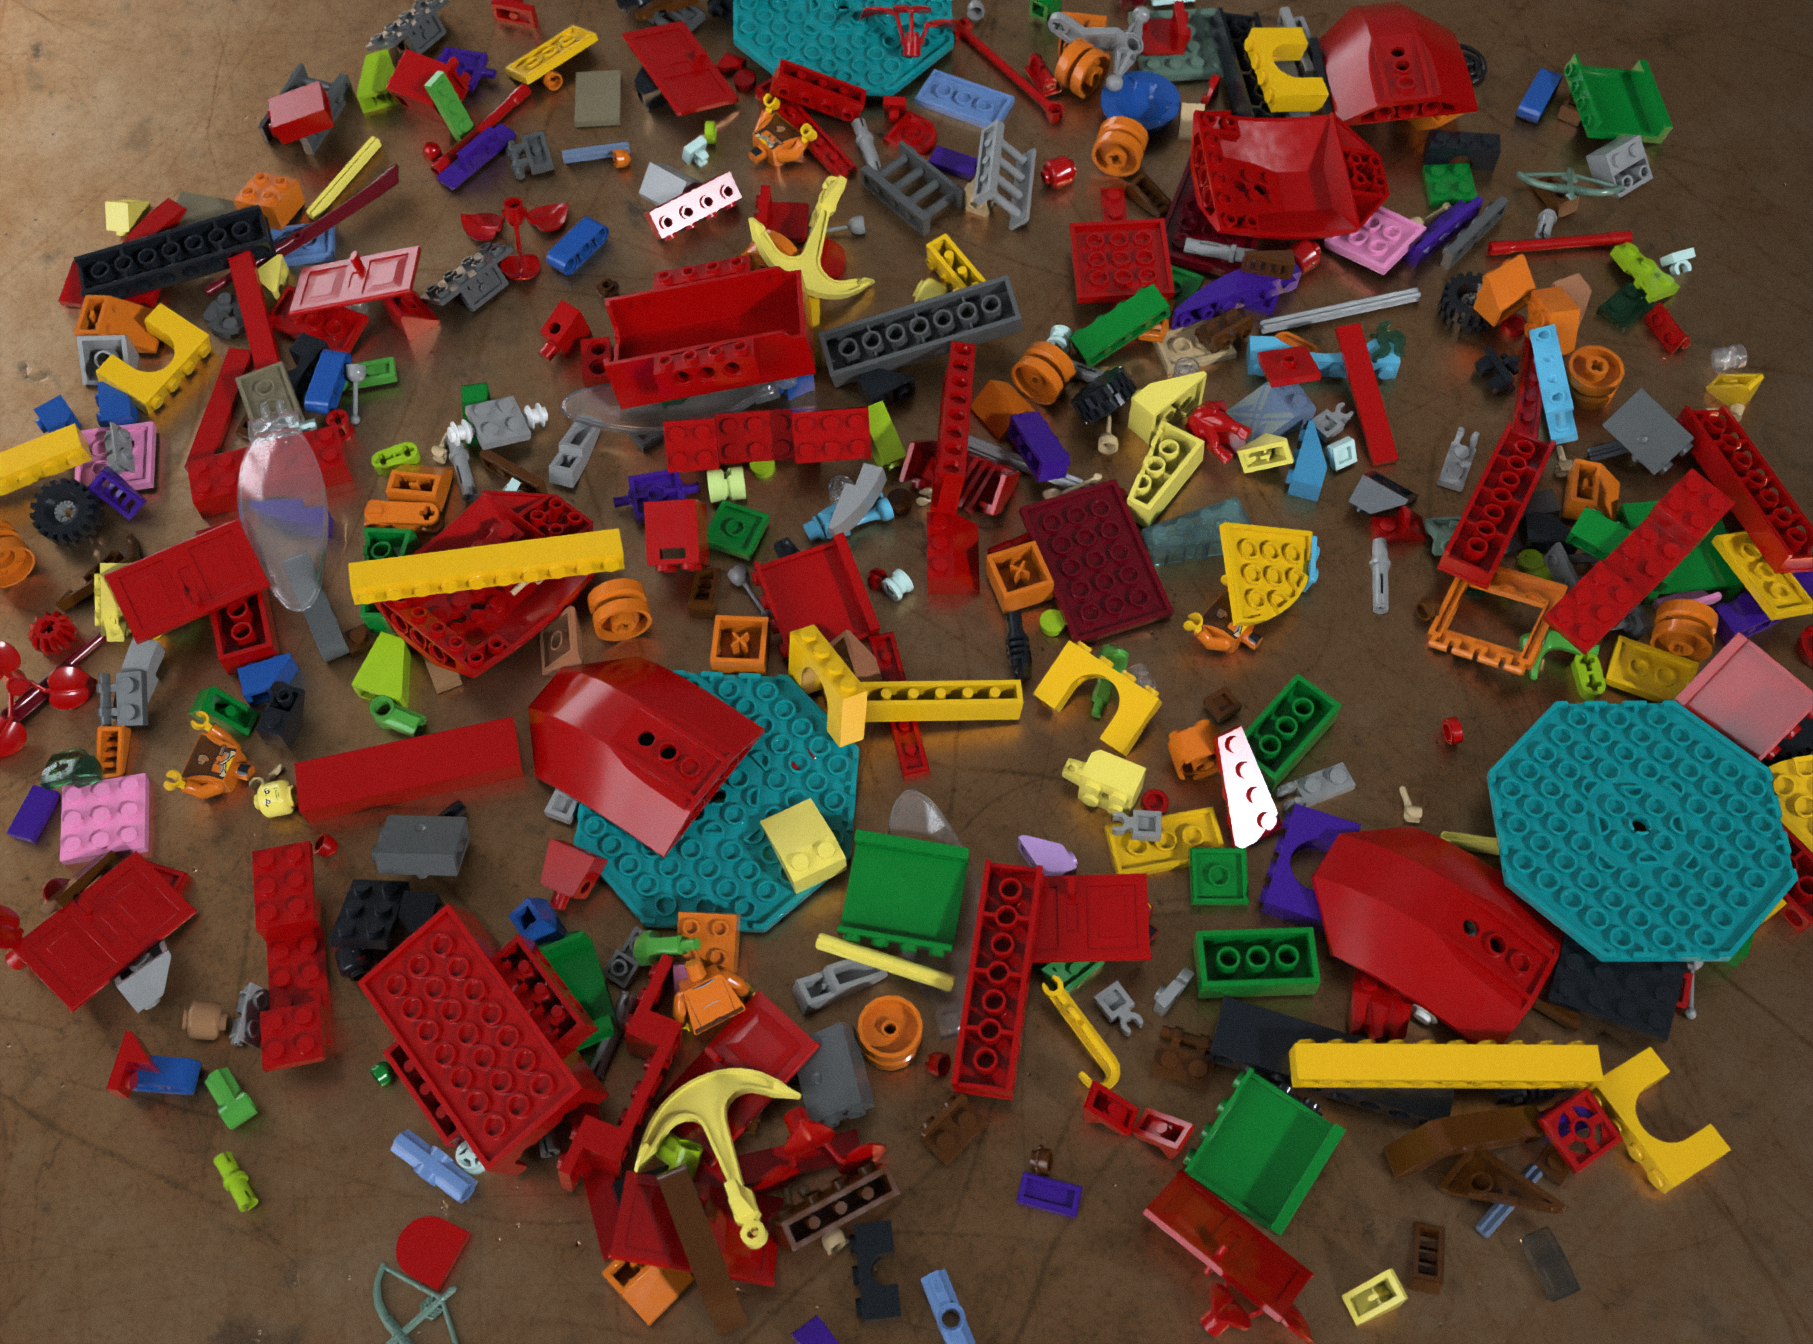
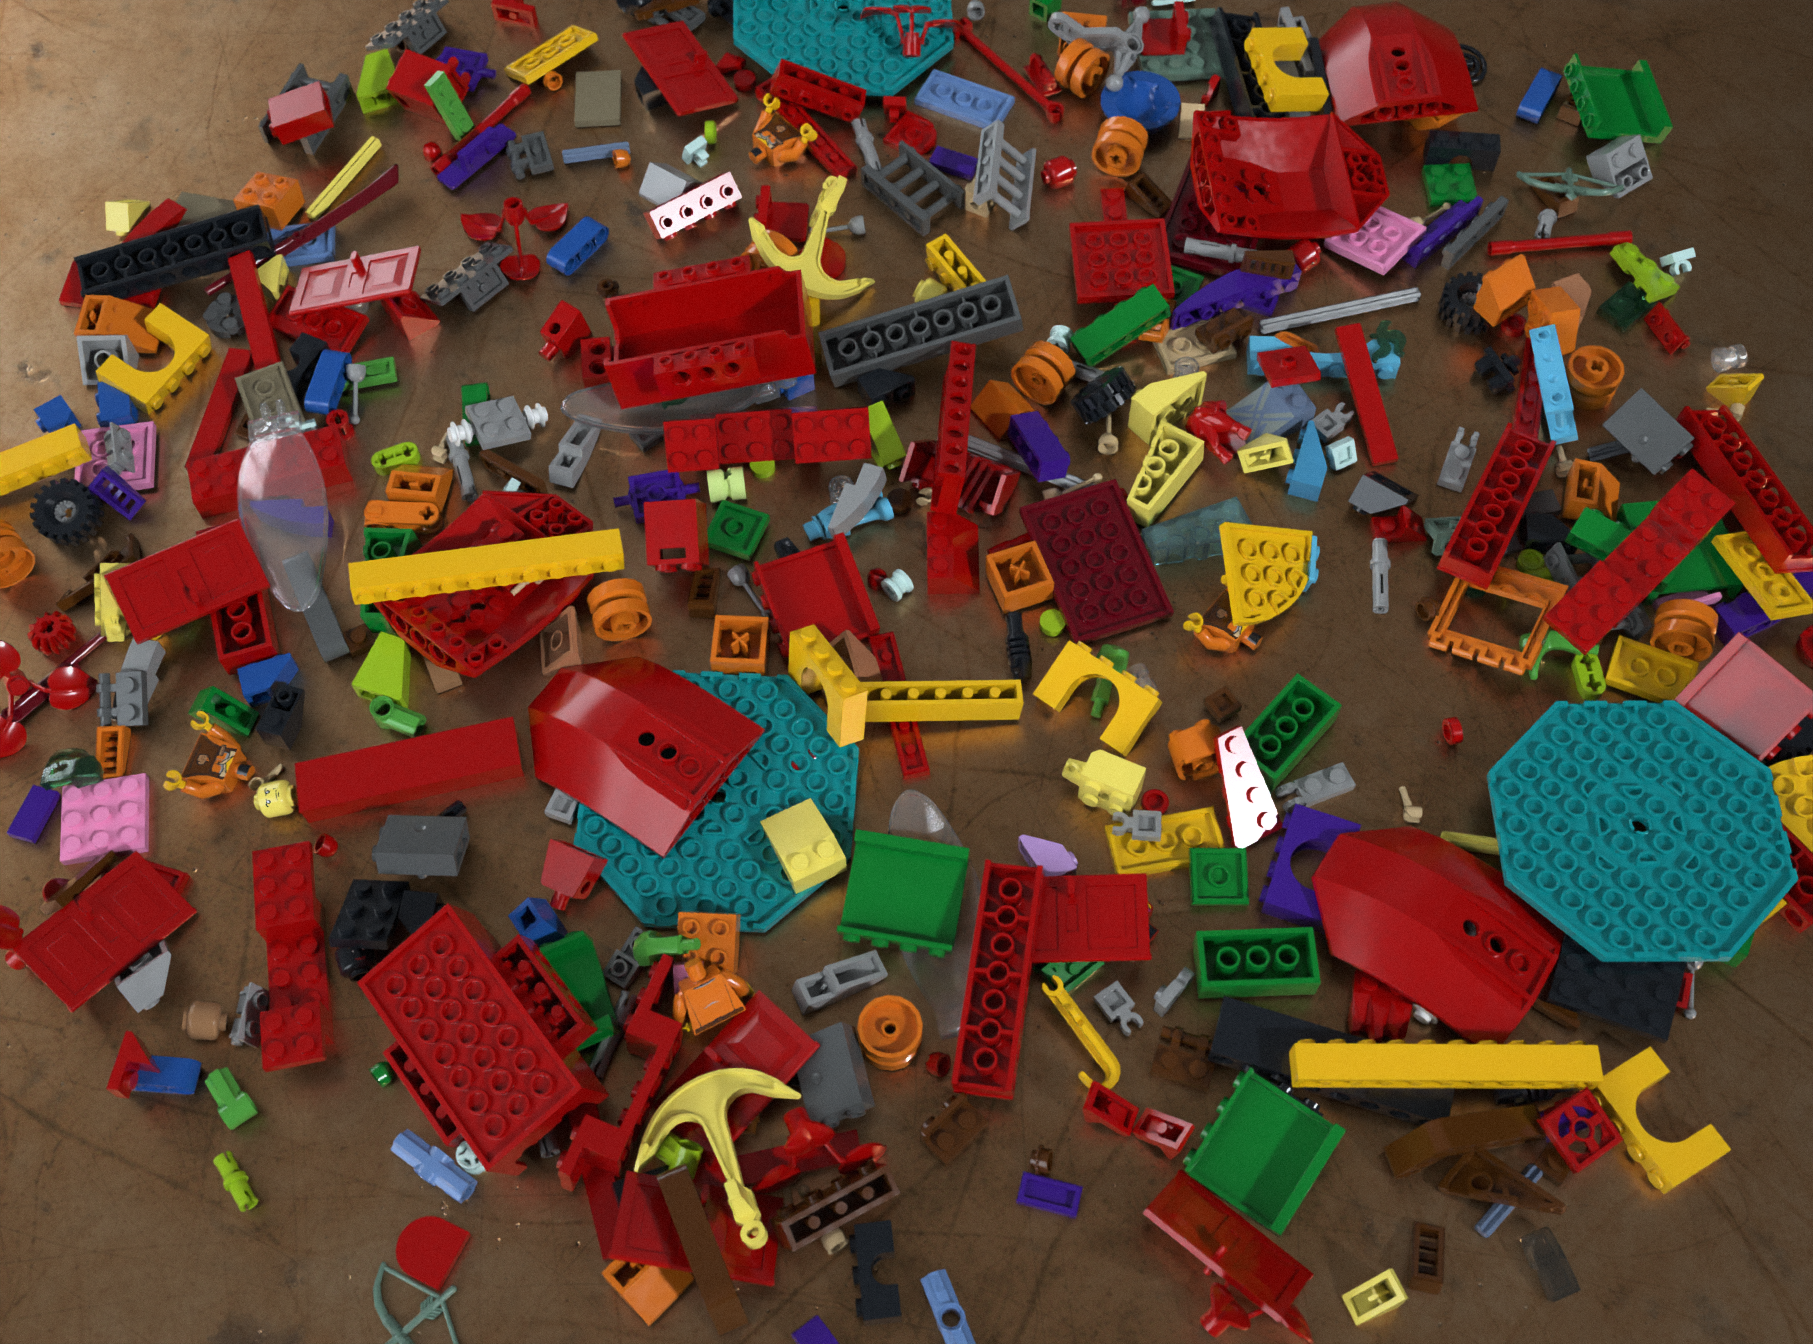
light yellow axle [815,933,956,992] -> none

